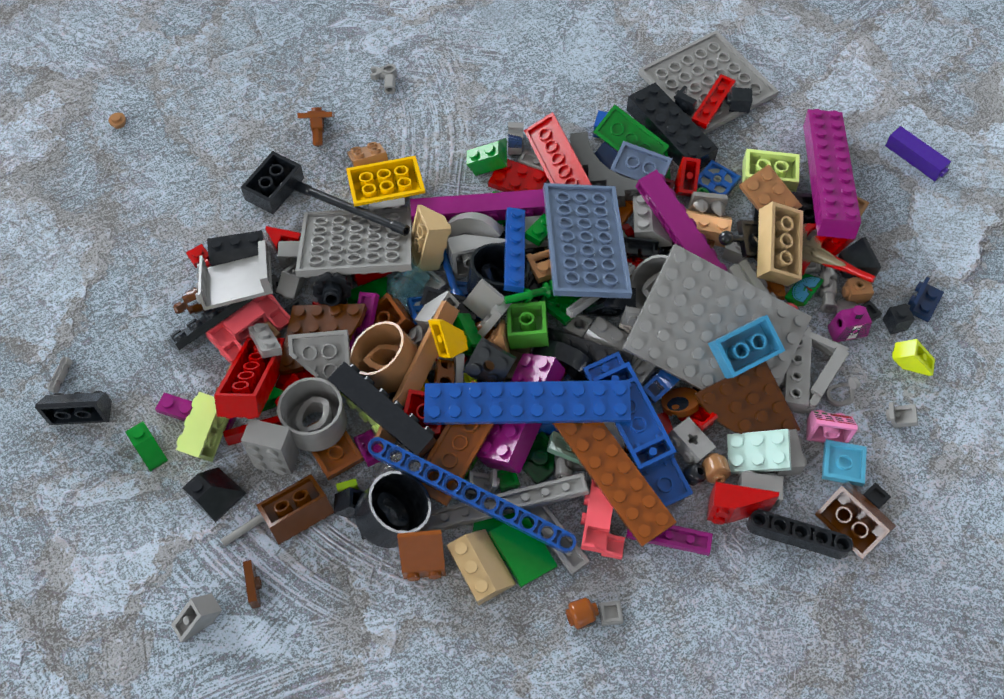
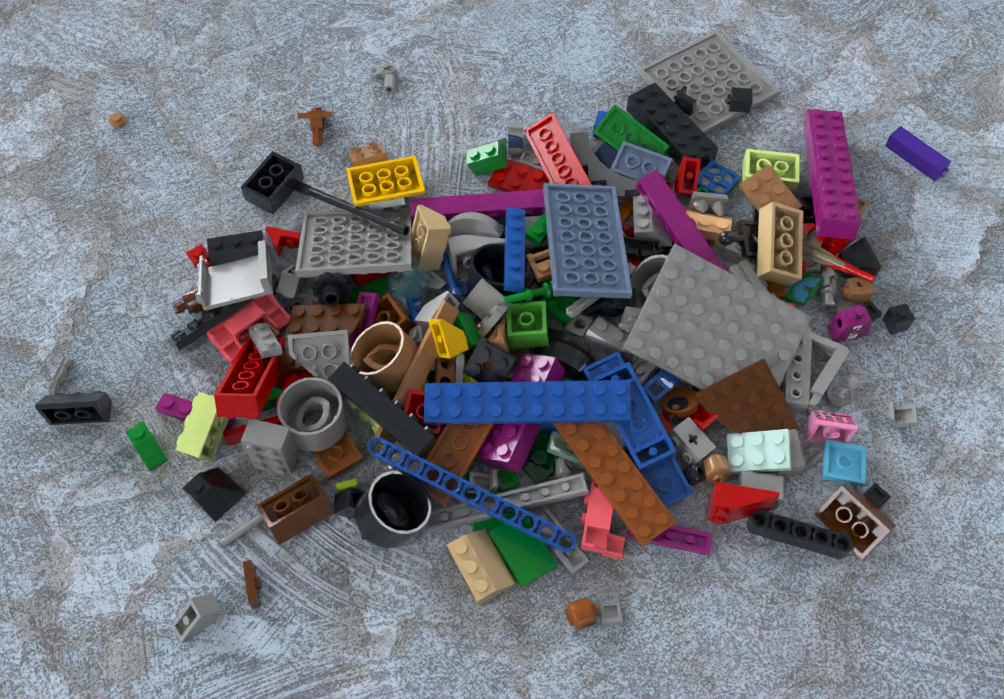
light grey brick [277,241,300,267] -> none
magenta plate [353,429,383,467] -> none
dark orange slope [397,530,446,581] -> none
red plate [691,74,736,129] -> none
dark azure brick [708,315,785,379] -> none
neon yellow slope [892,339,935,376] -> none
dark blue bracket [907,277,944,322] -> none

